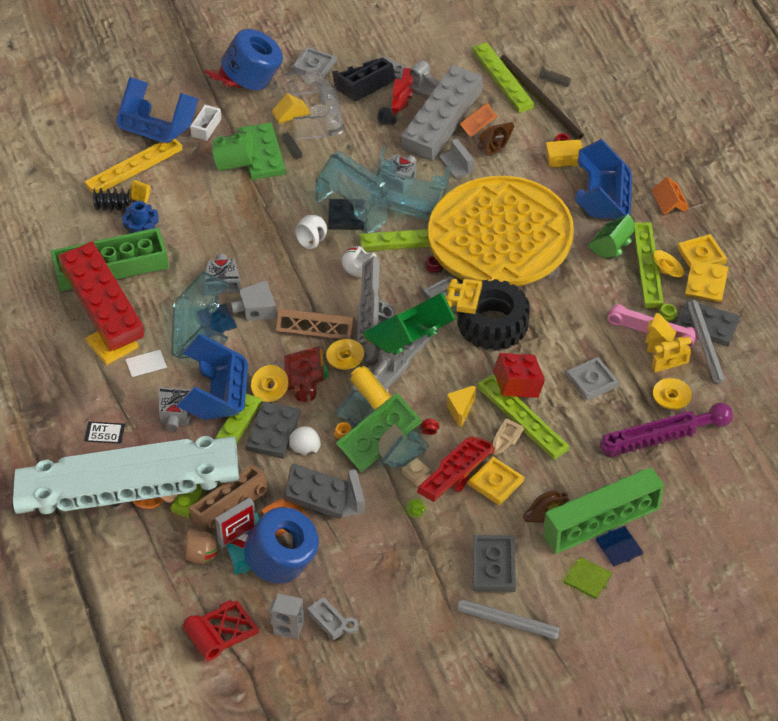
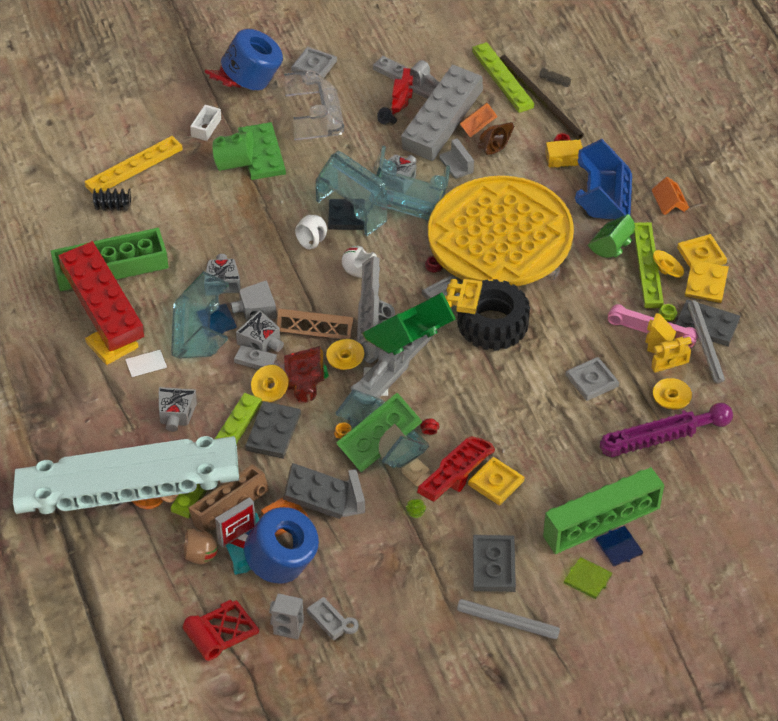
sticker [84,421,125,444] -> none
blue windscreen [116,77,199,143] -> none
blue plant [122,201,159,233] -> none
yellow tile [130,180,151,203] -> none
blue windscreen [177,334,248,420] -> none
yellow slope [272,93,310,123] -> none
clear smoke axle [281,132,302,159] -> none
white hair [289,426,321,456] -> none
black wedge [332,57,395,102] -> none
yellow piece [350,366,391,410] -> none
lime plate [360,229,430,252] -> none
yellow slope [447,386,476,427] -> none
lime plate [477,374,569,460] -> none
red brick [493,353,545,398] -> none
tan plate [493,418,524,455] -> none
reddish brown hat [523,491,571,523] -> none
none -> light grey plate [234,345,277,369]
none -> light grey torso [236,311,284,352]

